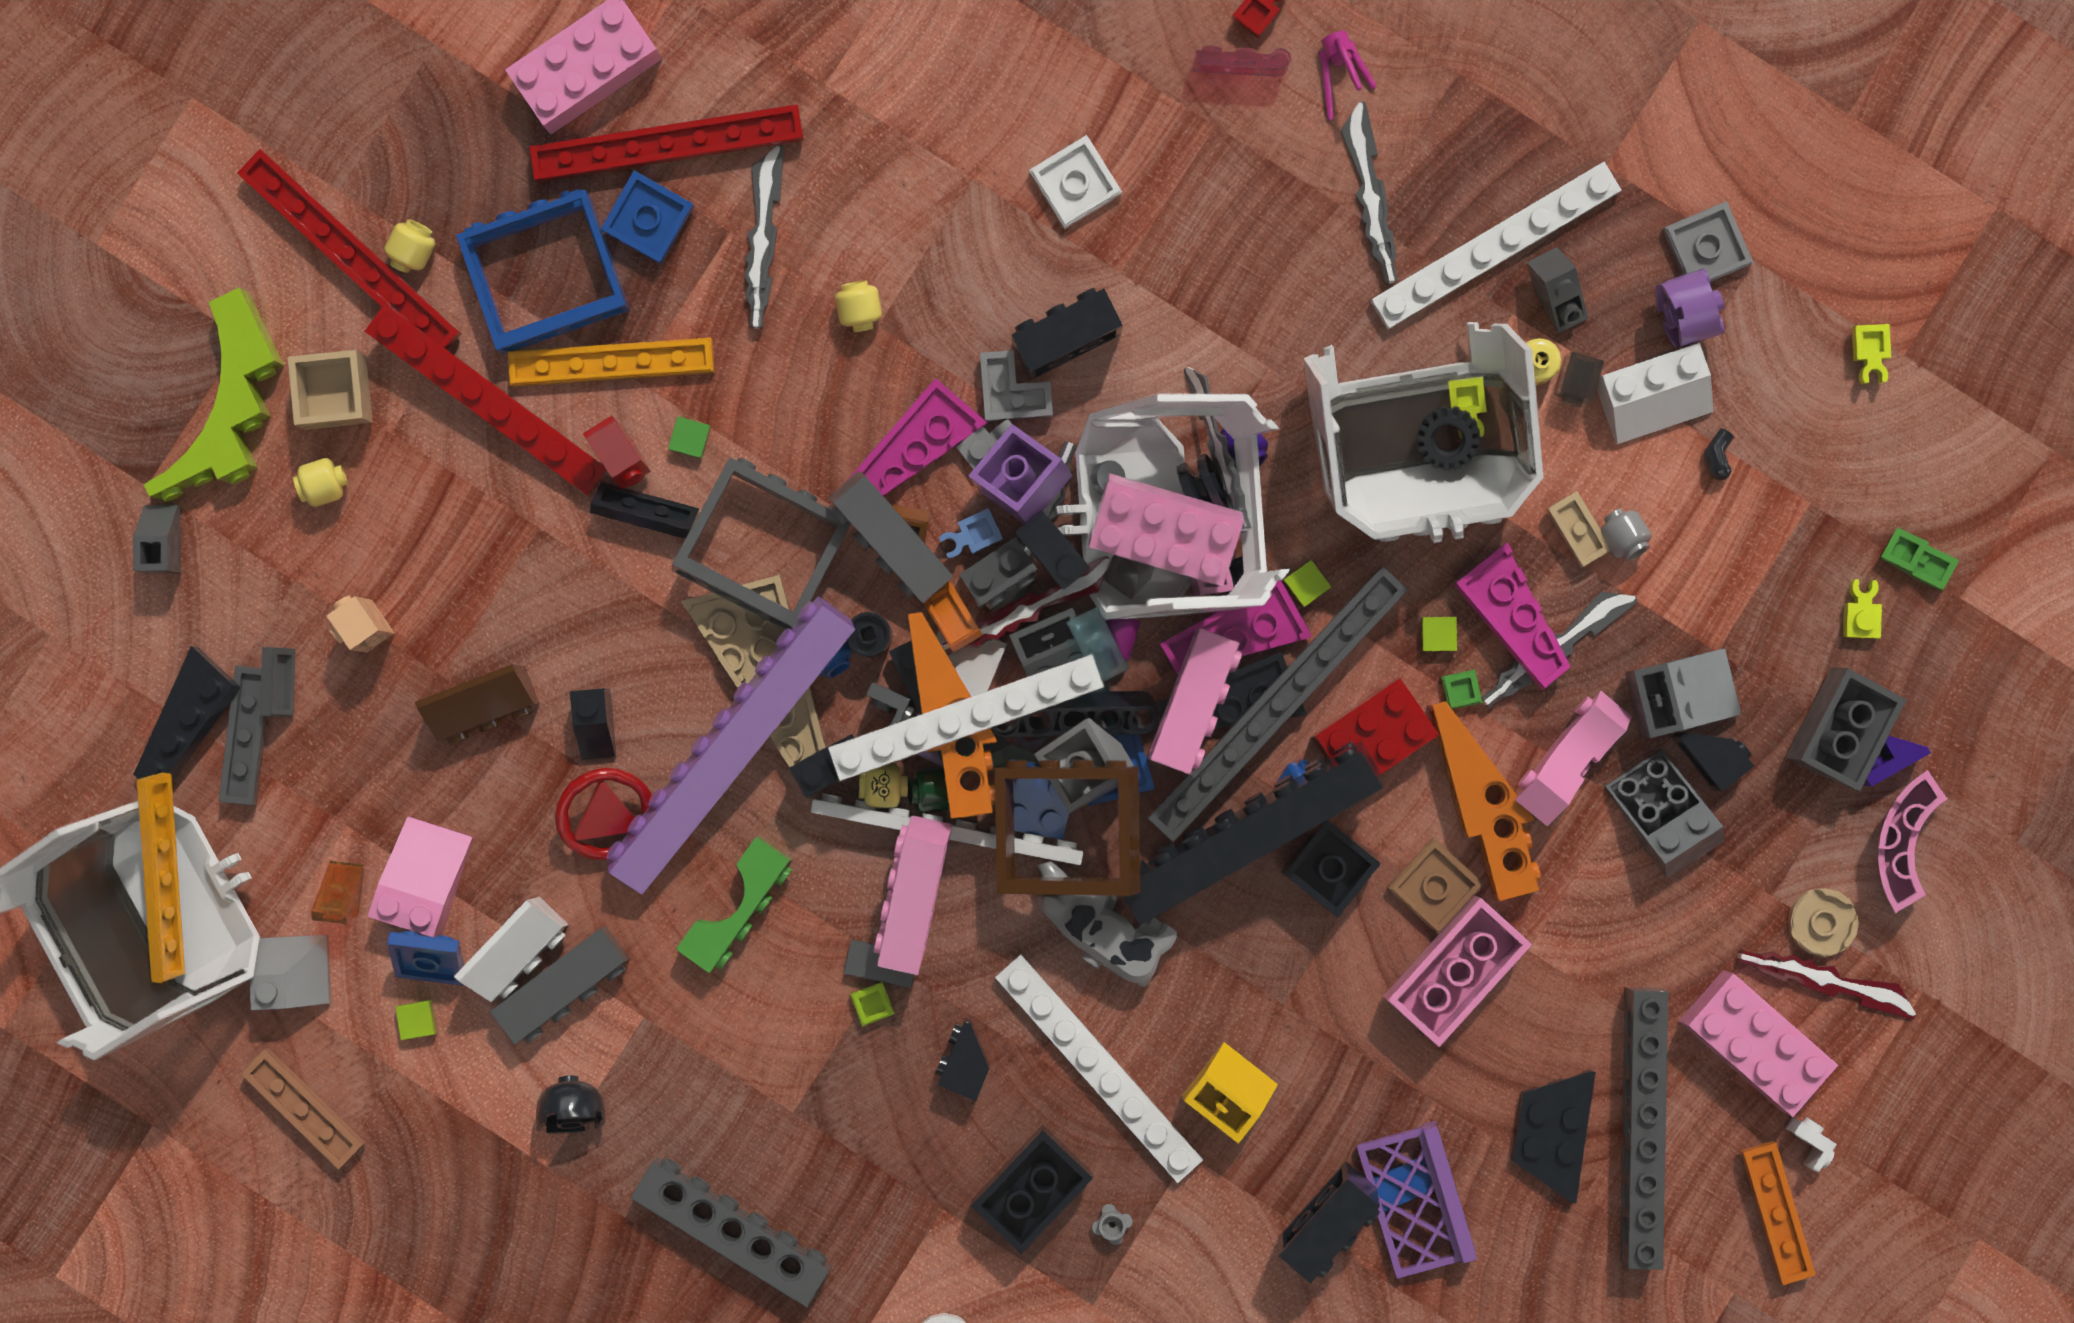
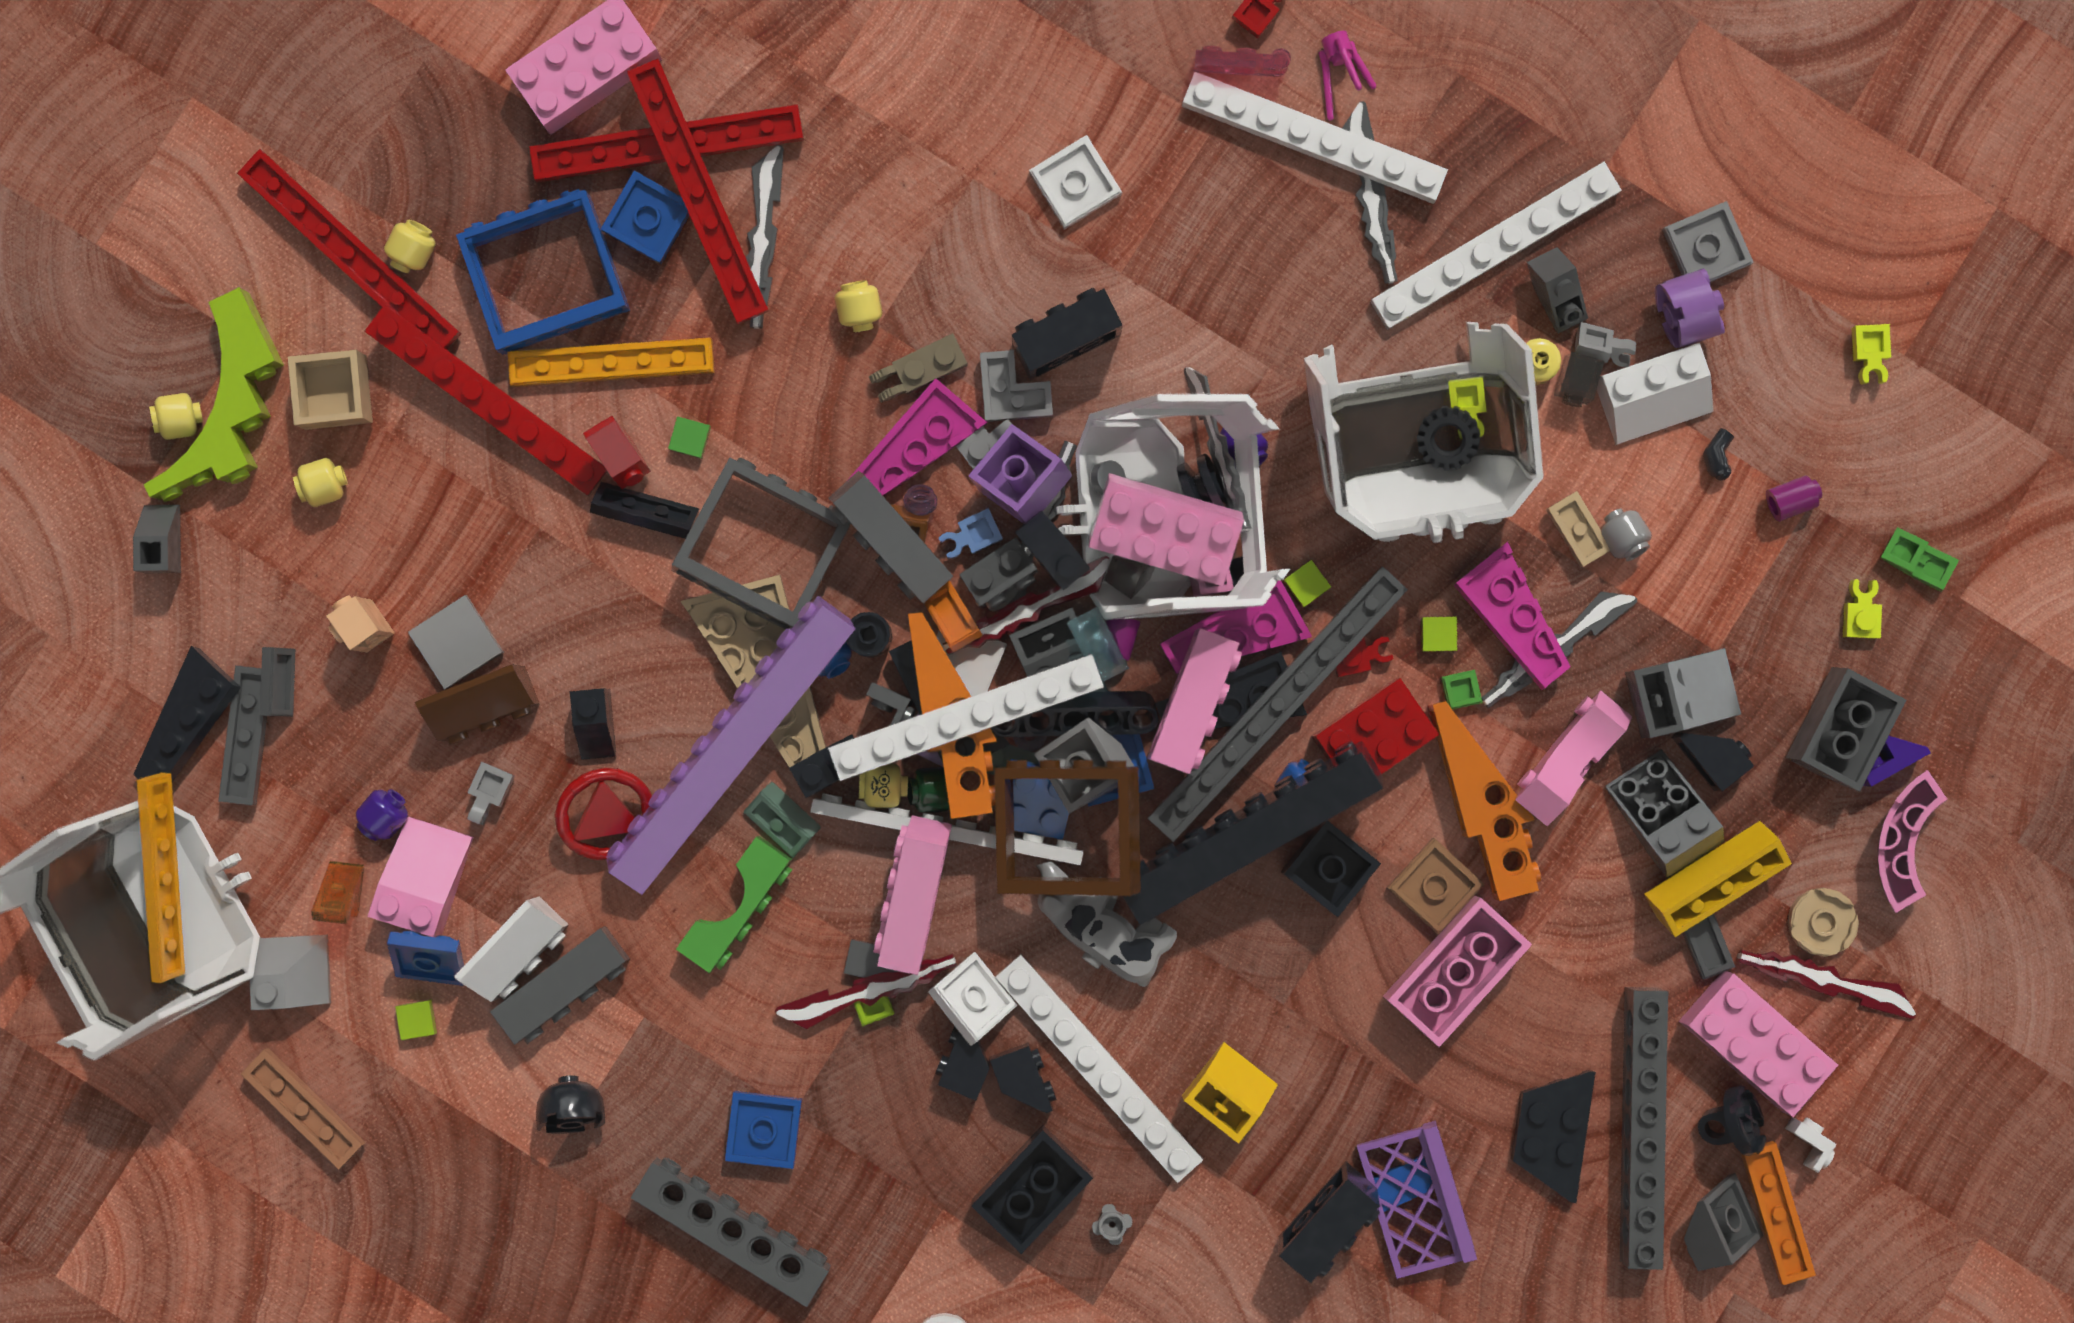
none -> light yellow head [149,393,203,440]
none -> dark purple head [356,789,408,841]
none -> light grey tile [408,595,504,689]
none -> light grey plate [467,762,515,825]
none -> red plate [627,58,769,325]
none -> blue plate [725,1091,802,1169]
none -> sand green slope [744,782,821,858]
none -> sword [775,953,957,1029]
none -> dark tan hinge [869,333,968,403]
none -> plate [903,484,937,516]
none -> white tile [928,952,1017,1046]
none -> black slope [990,1042,1057,1113]
none -> white plate [1182,72,1448,204]
none -> red plate [1335,637,1394,677]
none -> light grey plate [1574,322,1636,367]
none -> yellow brick [1644,821,1792,937]
none -> dark grey tile [1683,913,1735,980]
none -> dark grey slope [1684,1173,1763,1271]
none -> black tile [1698,1085,1766,1156]
none -> magenta brick [1766,475,1822,522]

